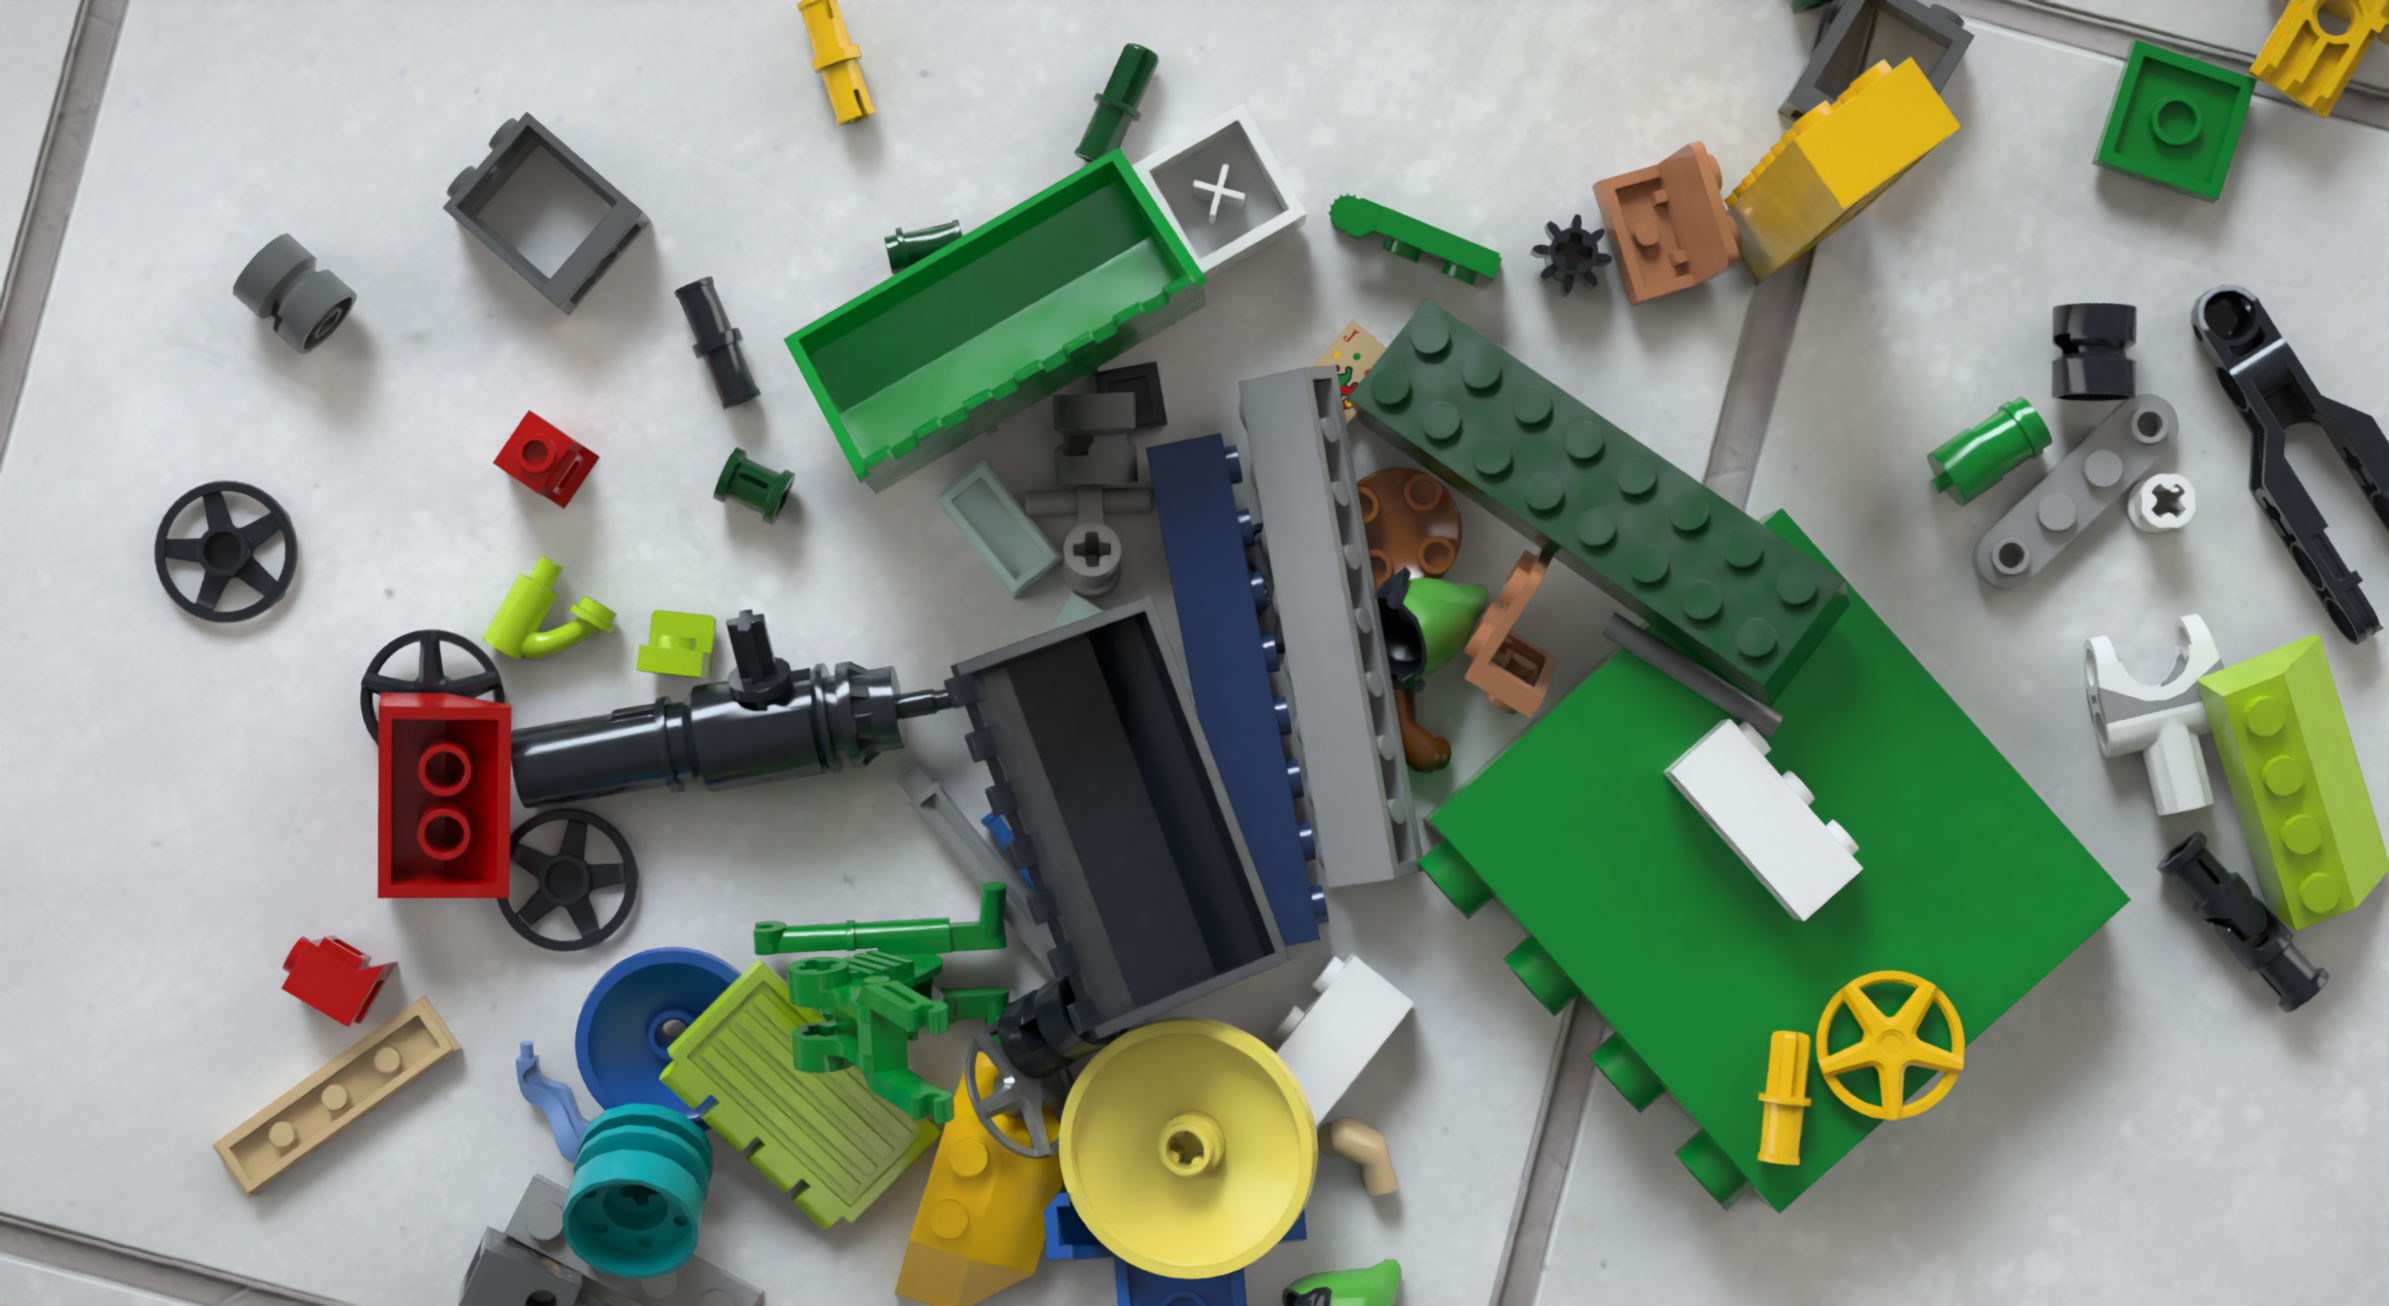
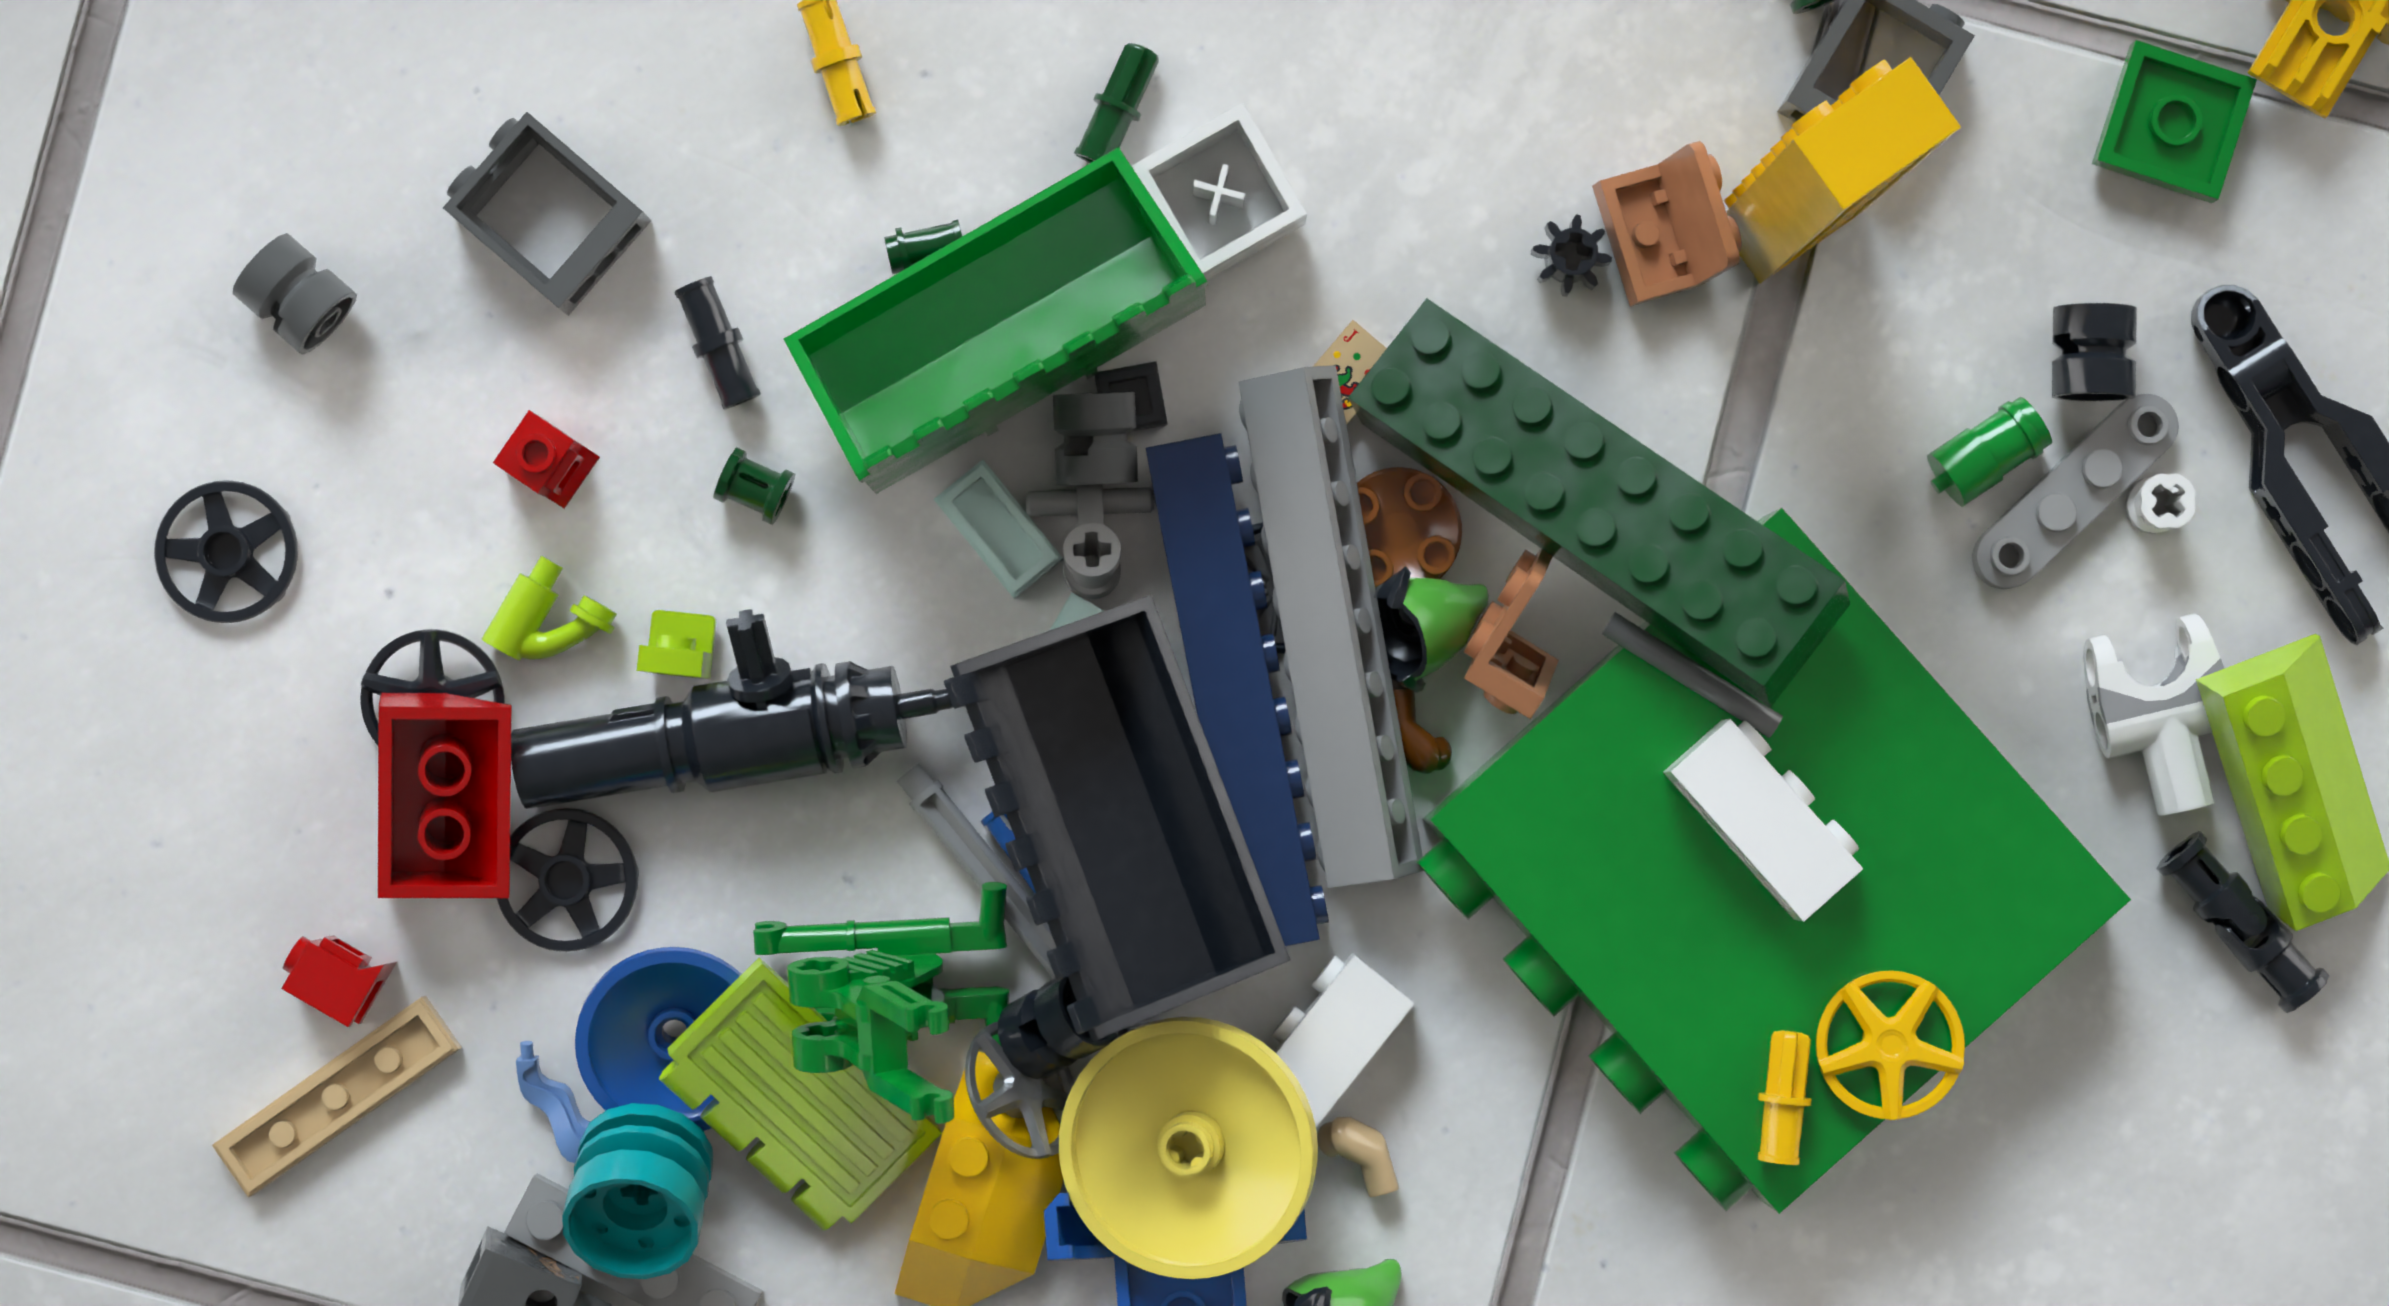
green hinge [1328,193,1502,287] -> none

